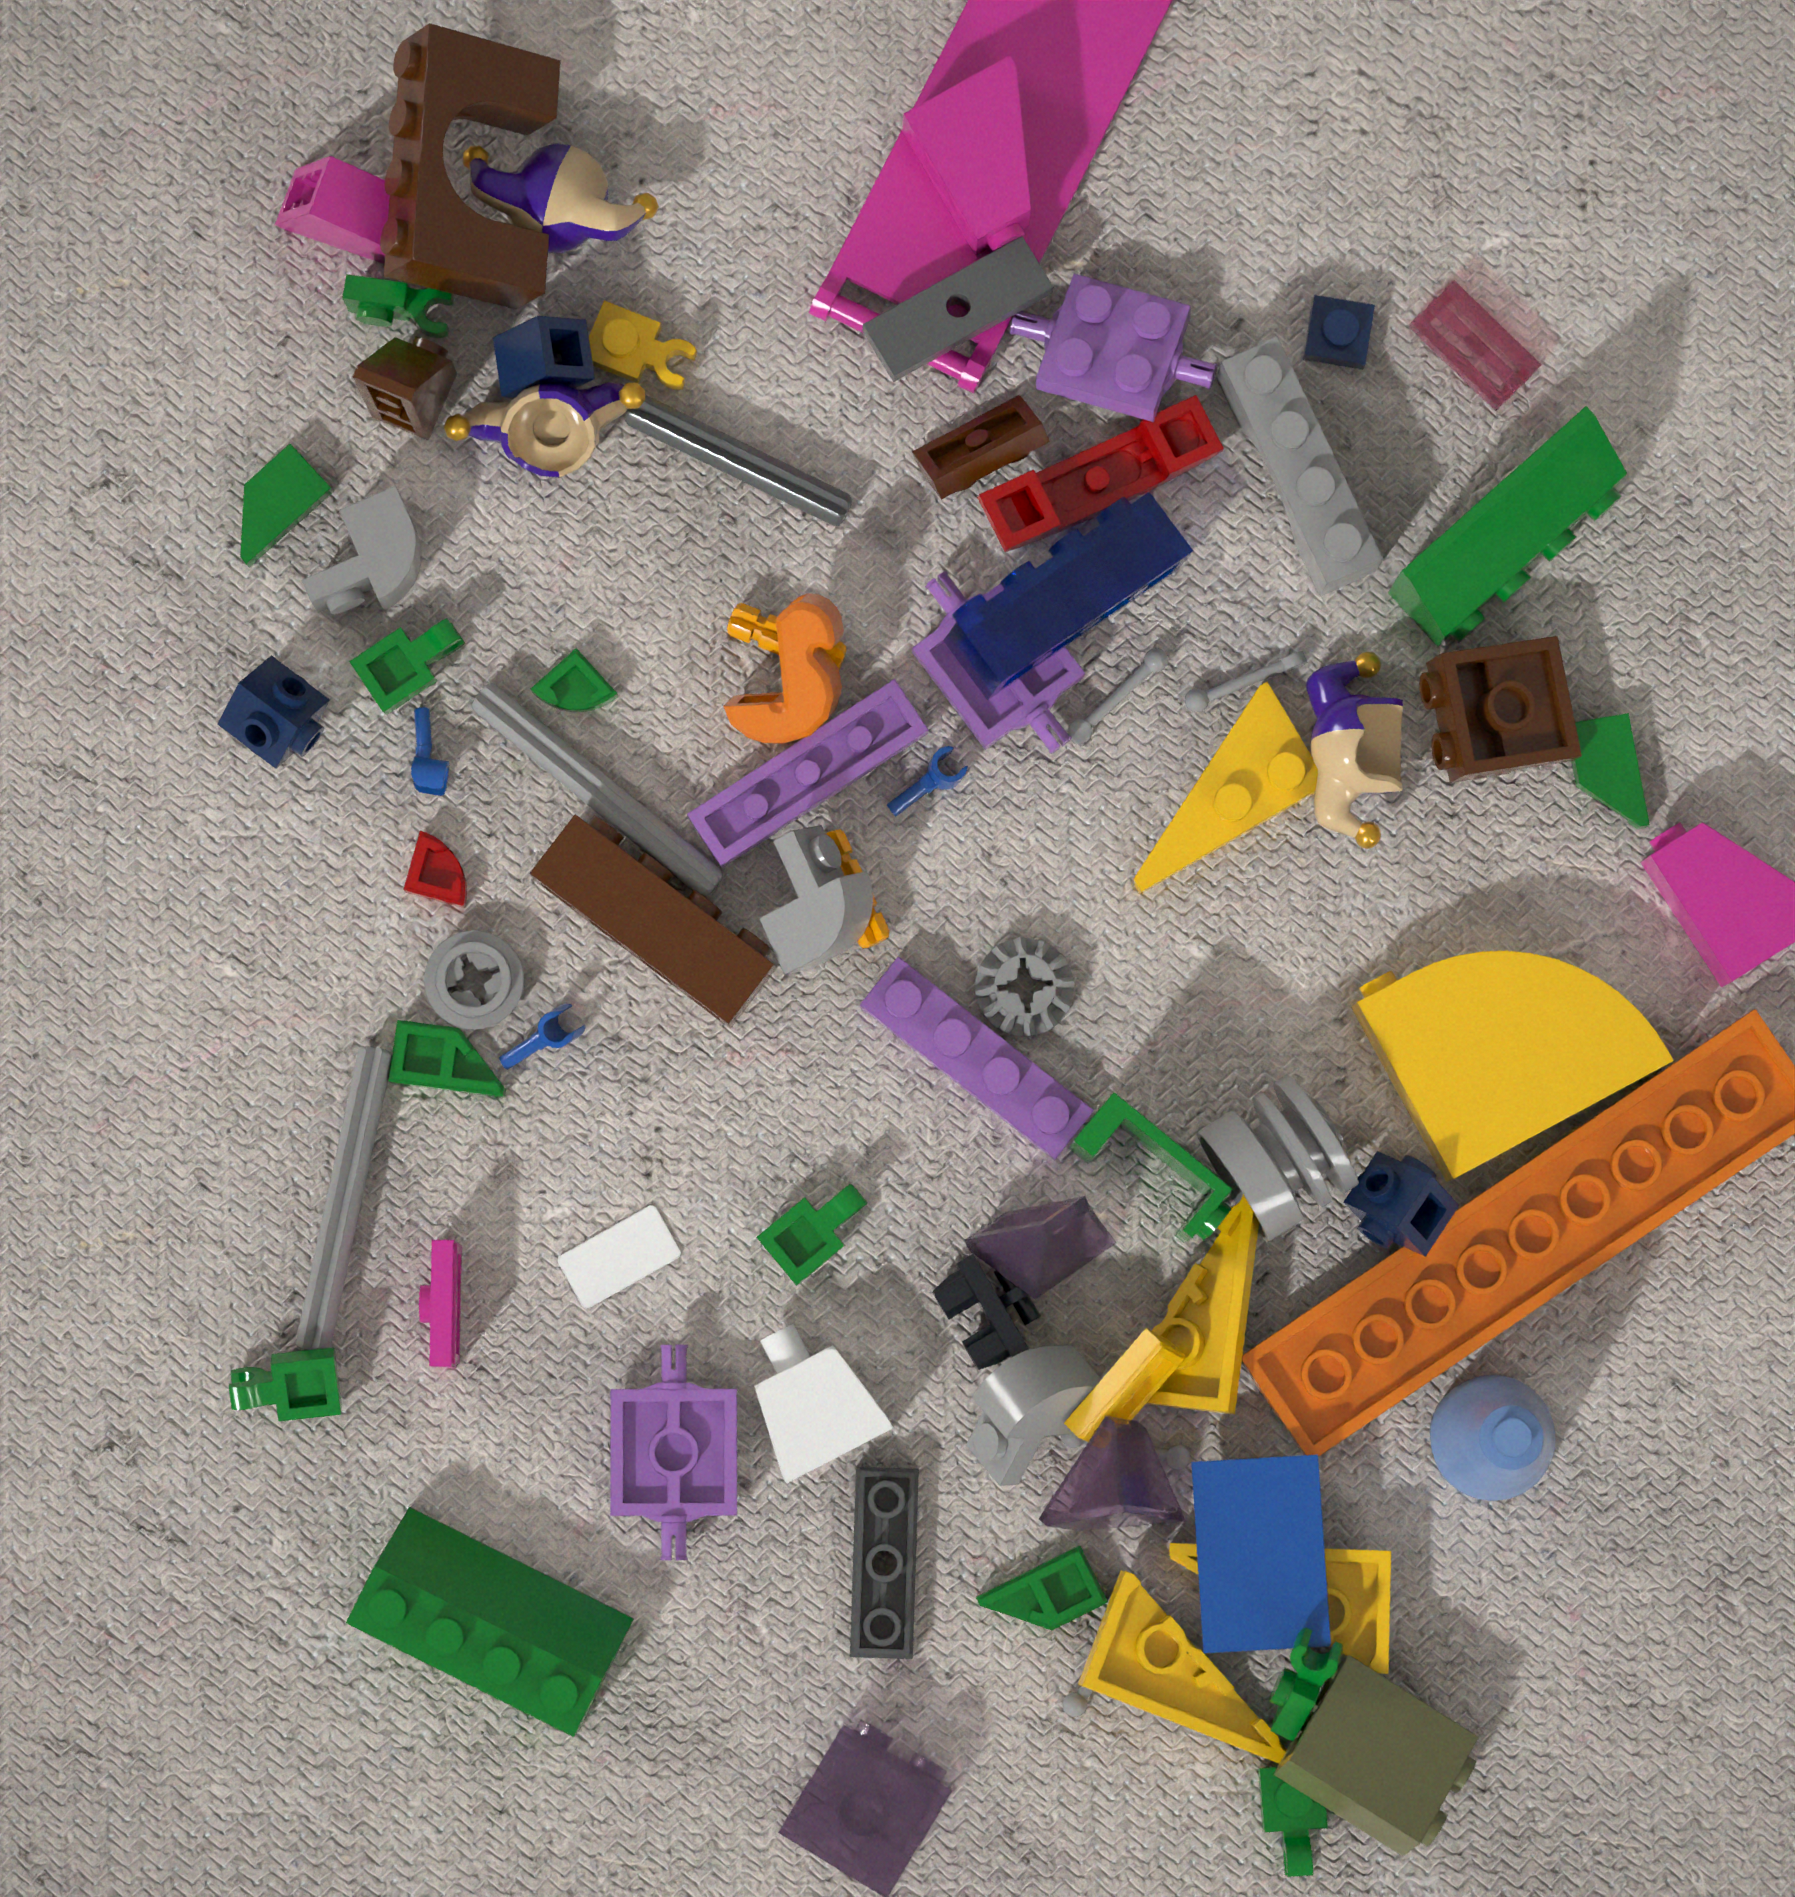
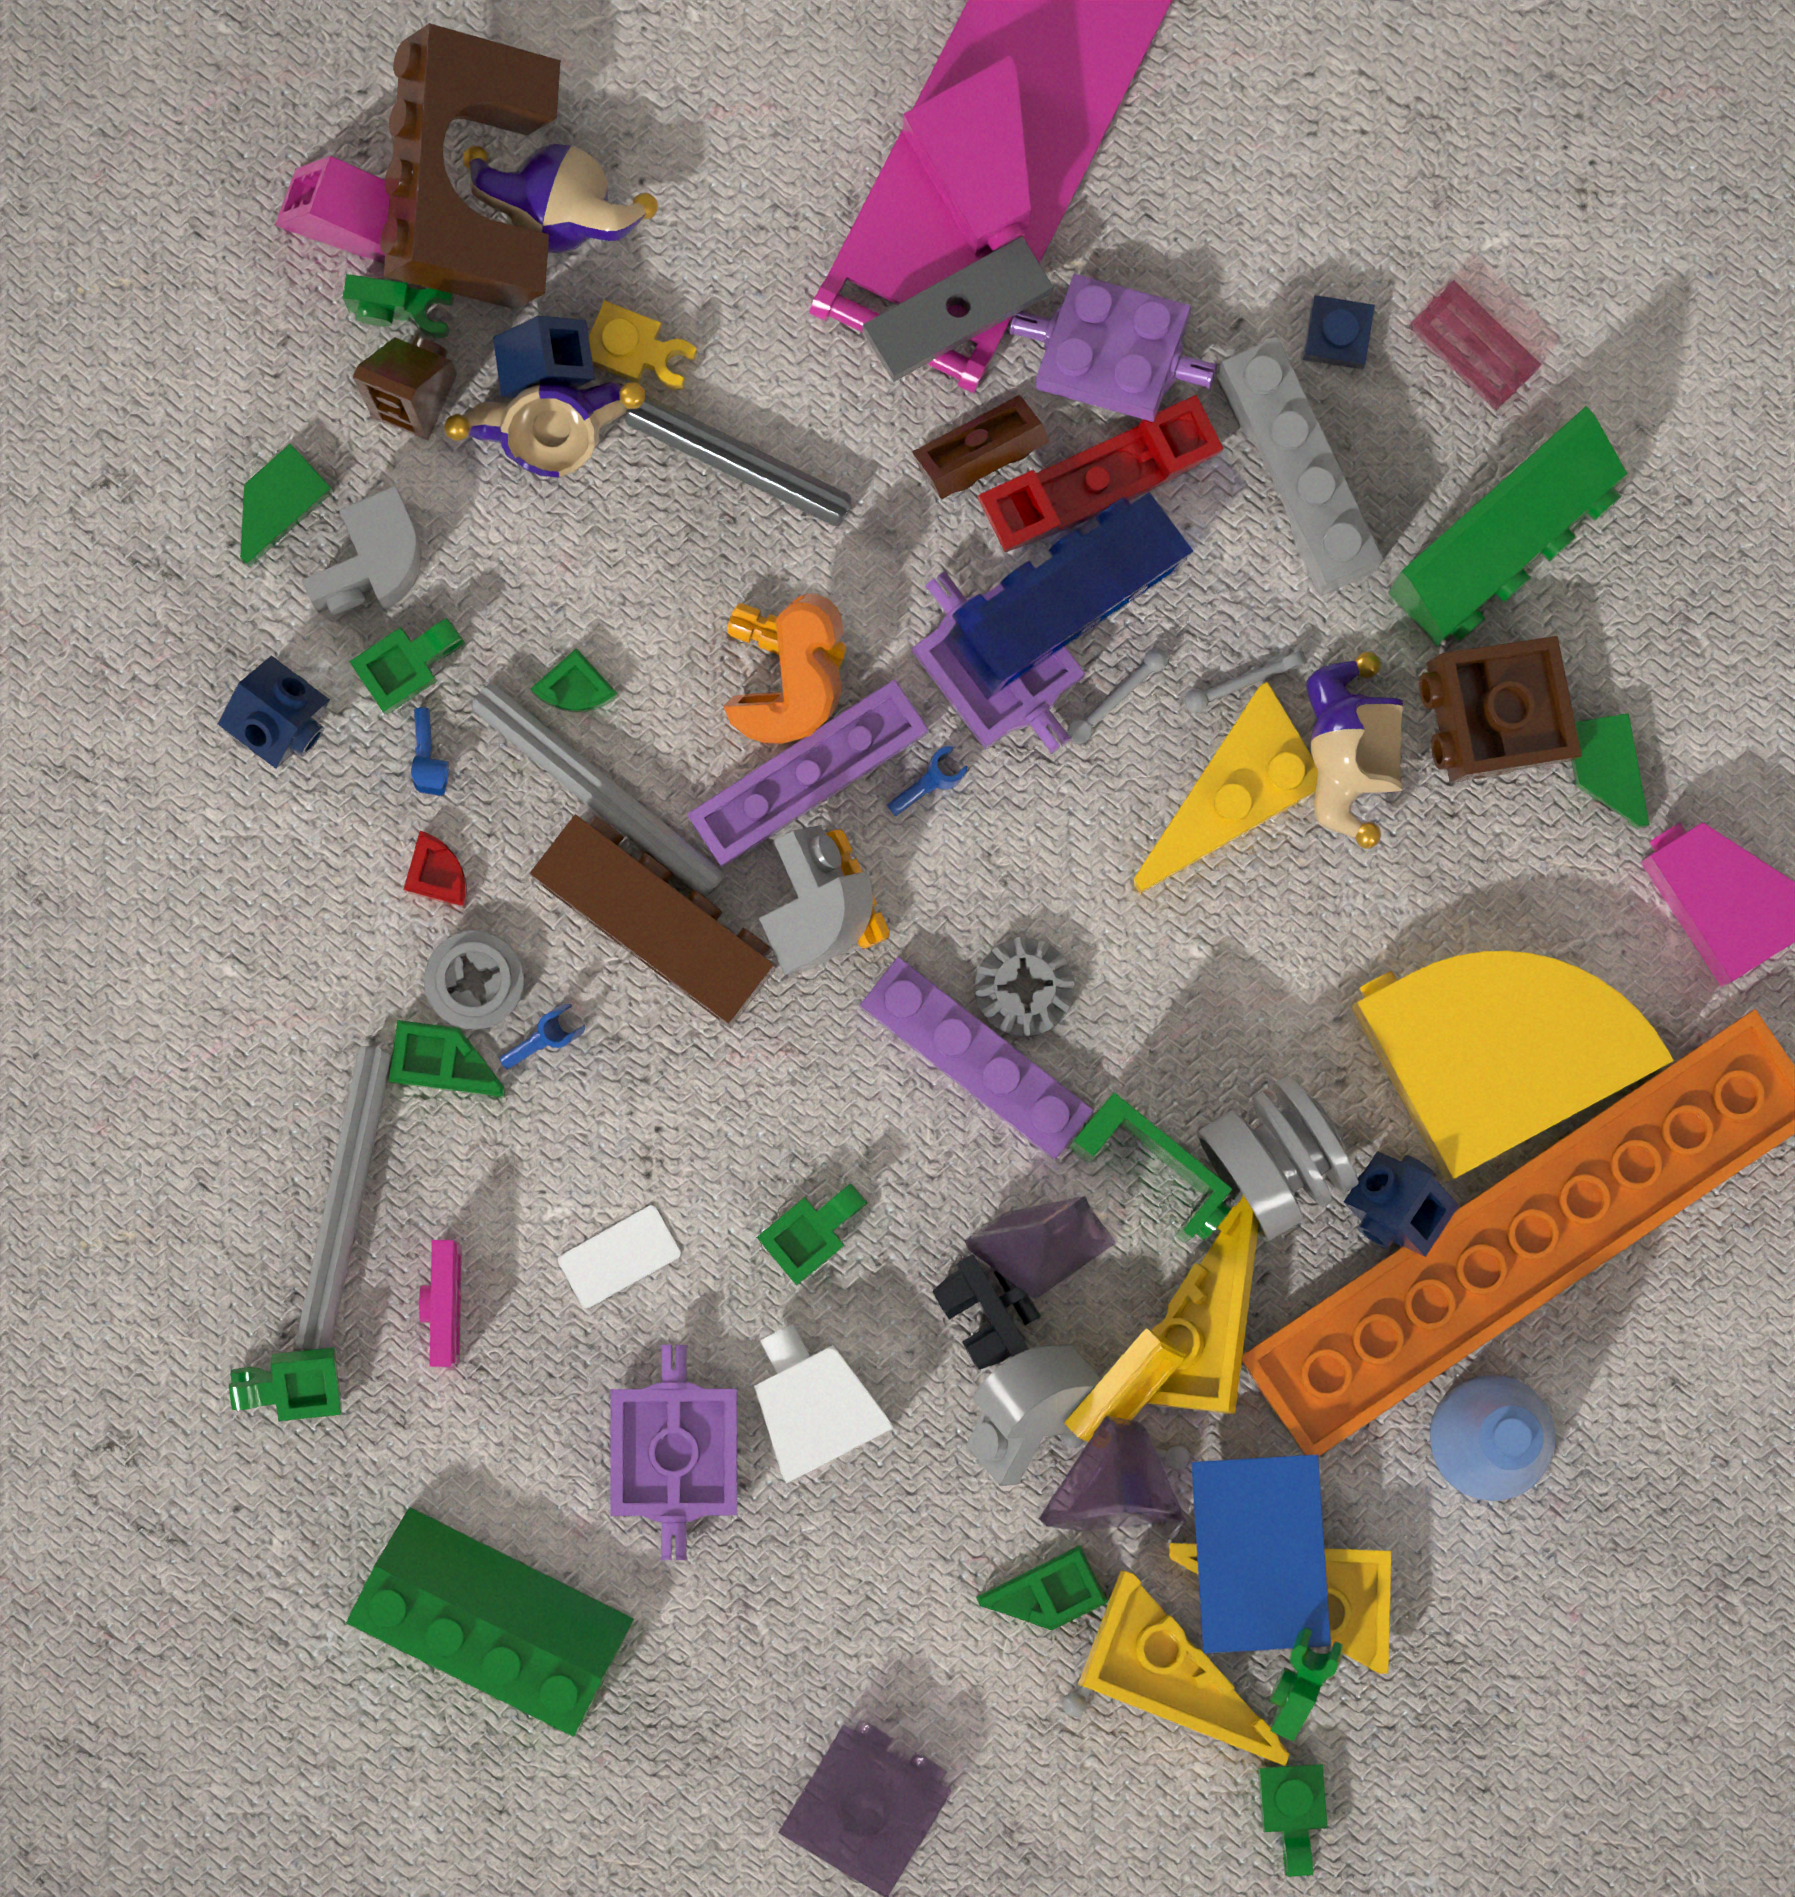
dark grey tile [850,1467,919,1659] -> none
olive brick [1273,1655,1479,1856] -> none

